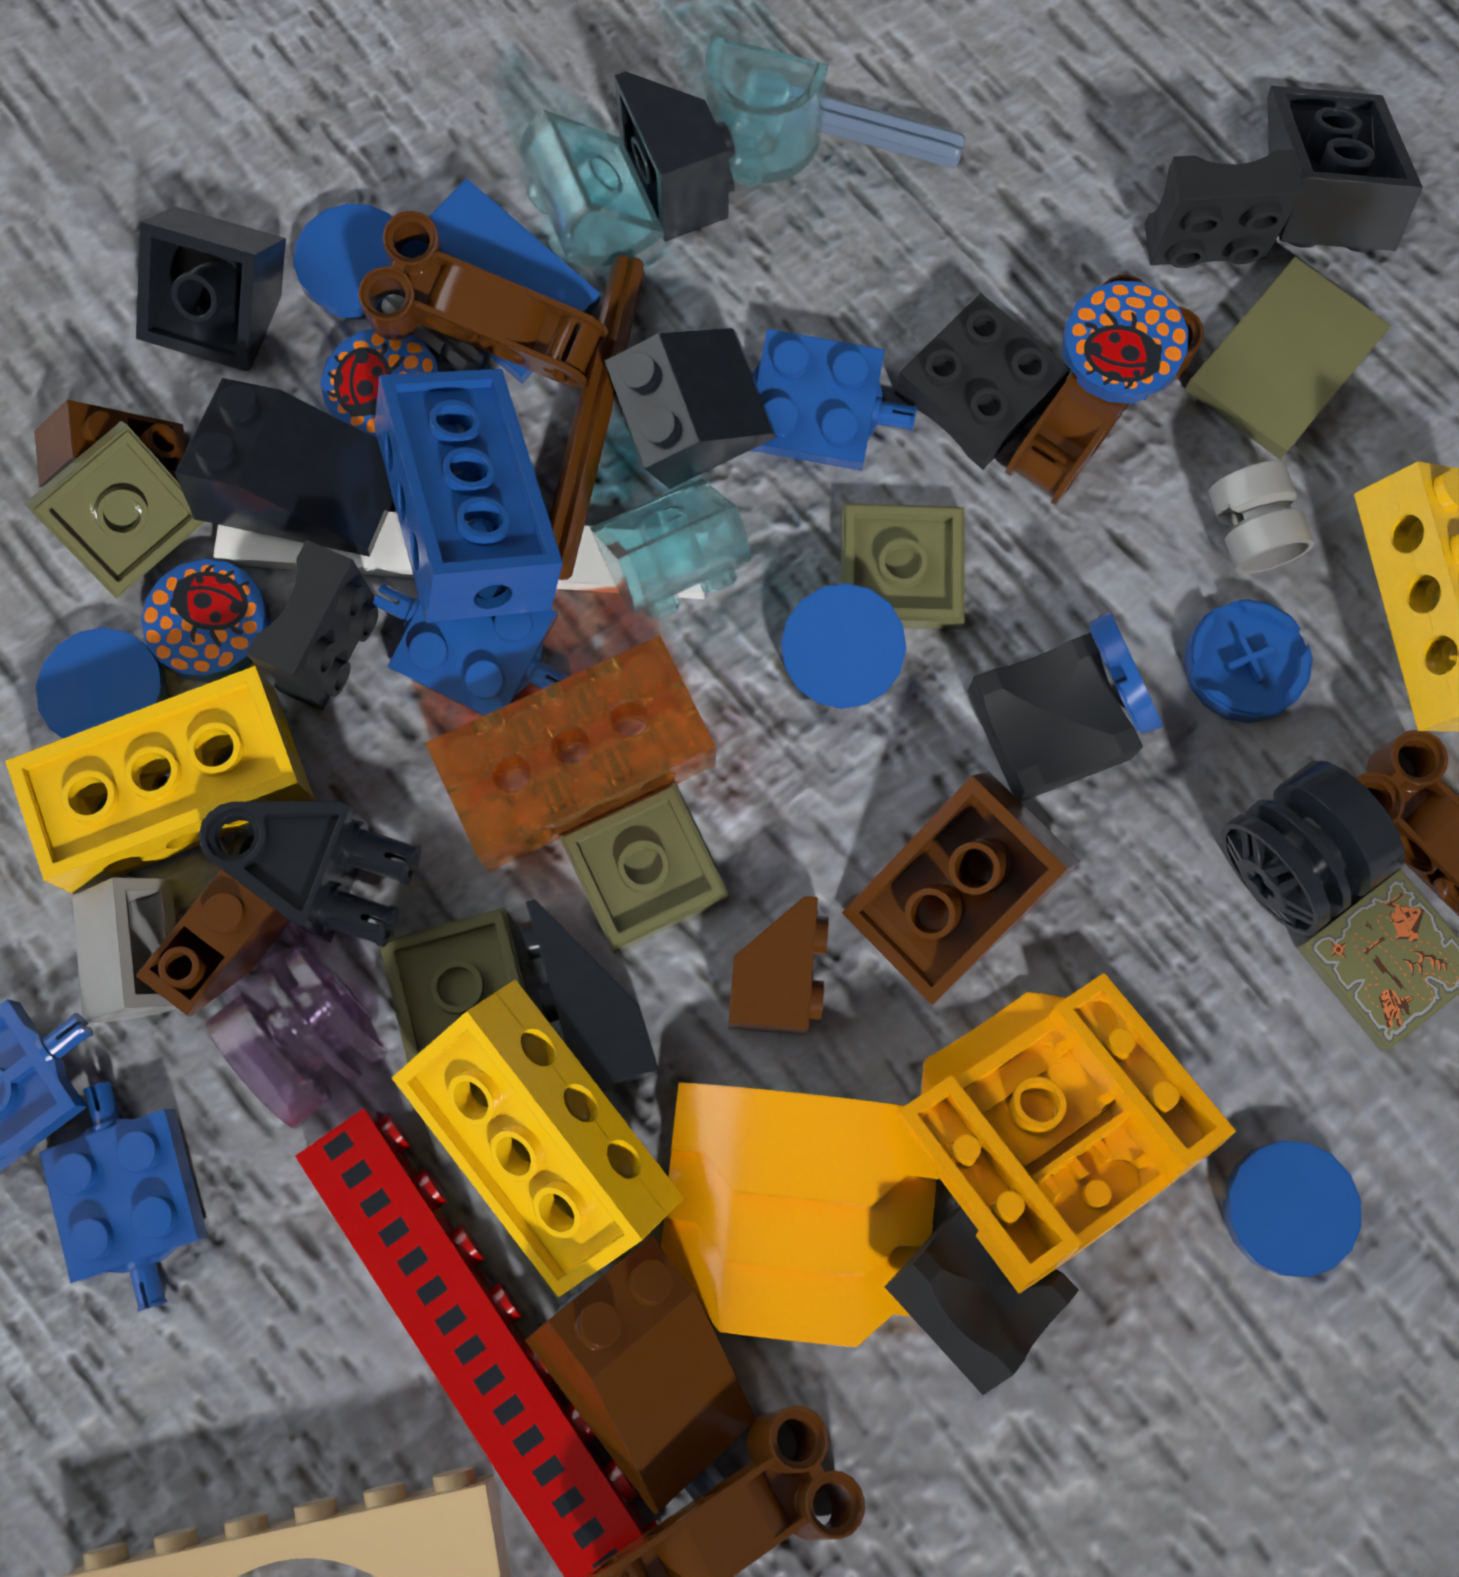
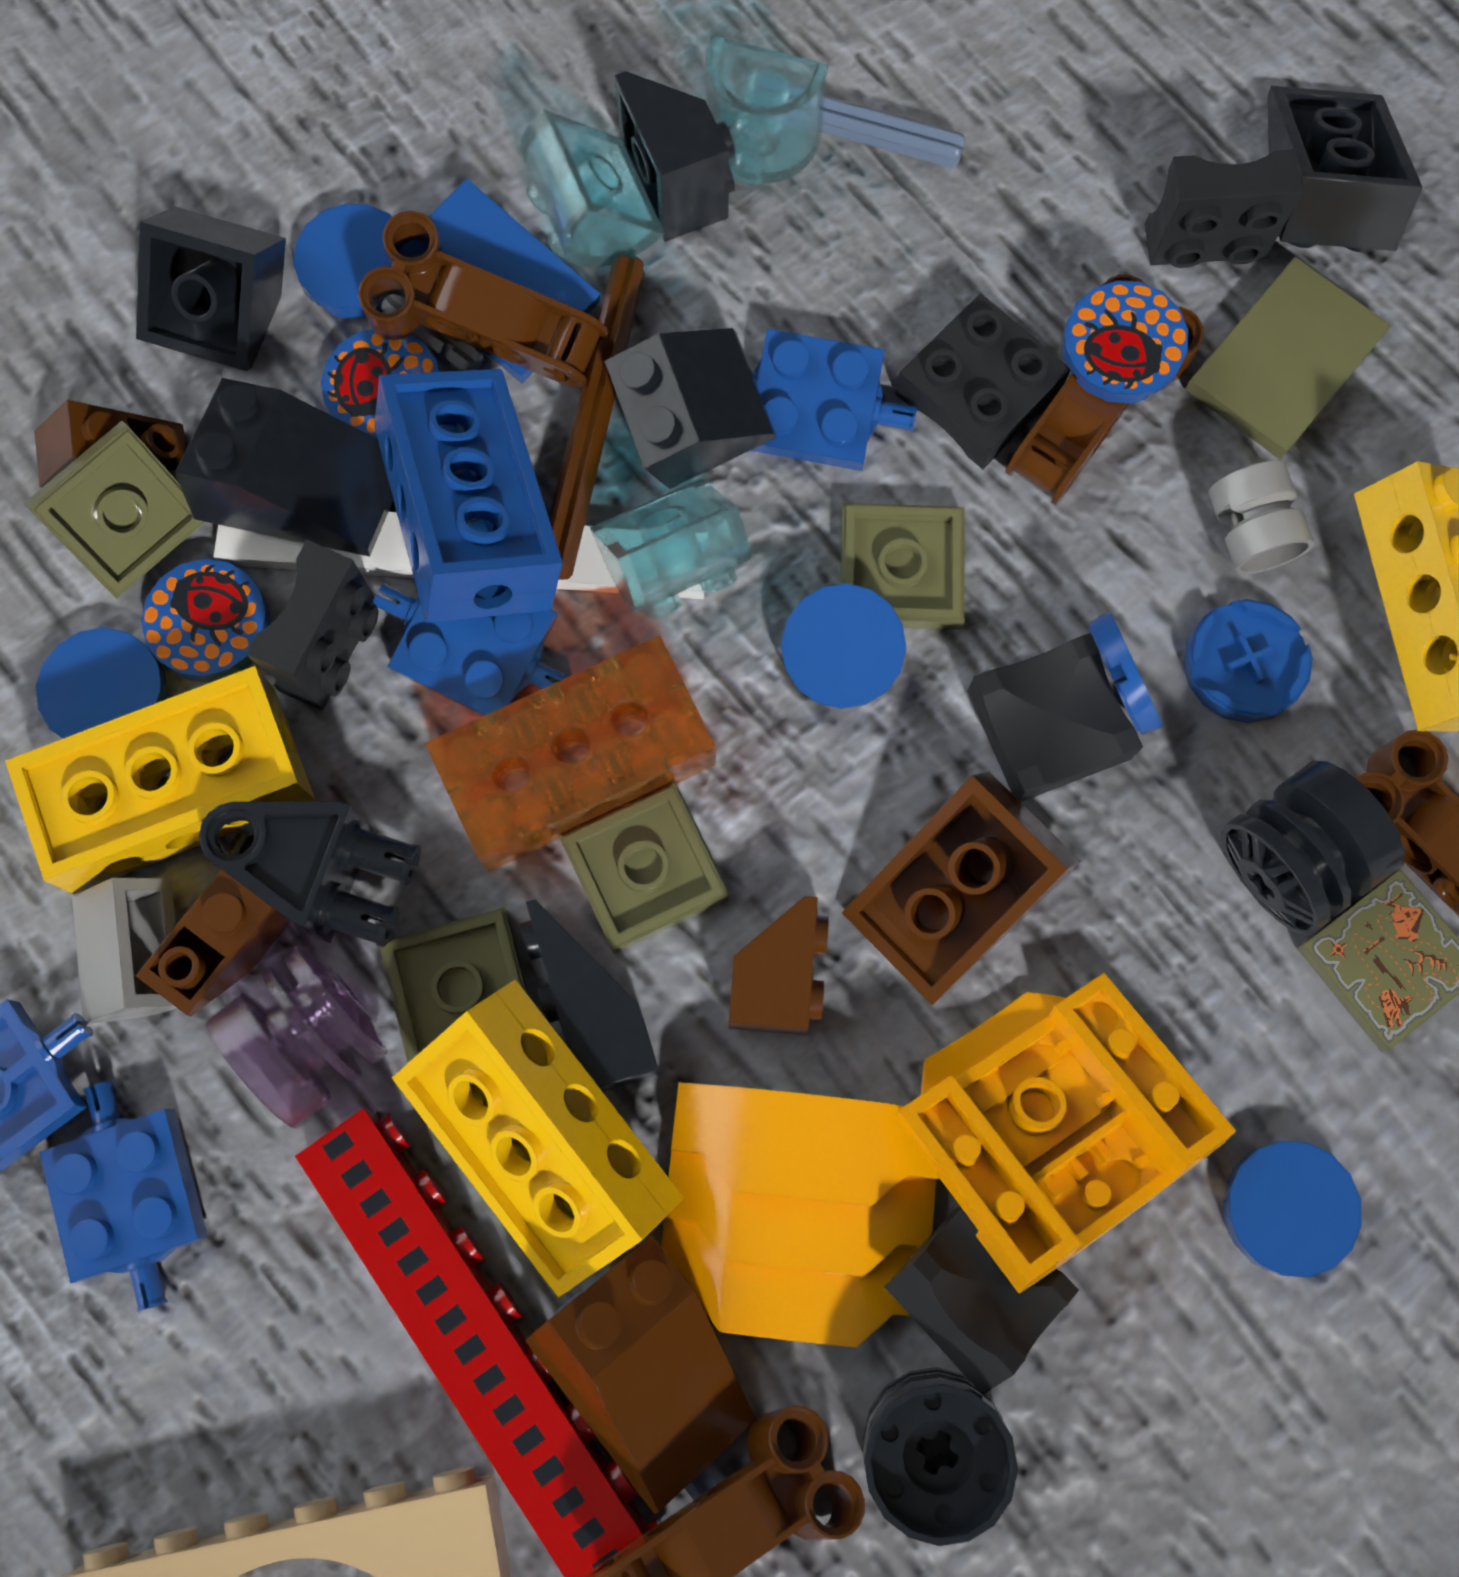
none -> black wheel [863,1367,1018,1546]

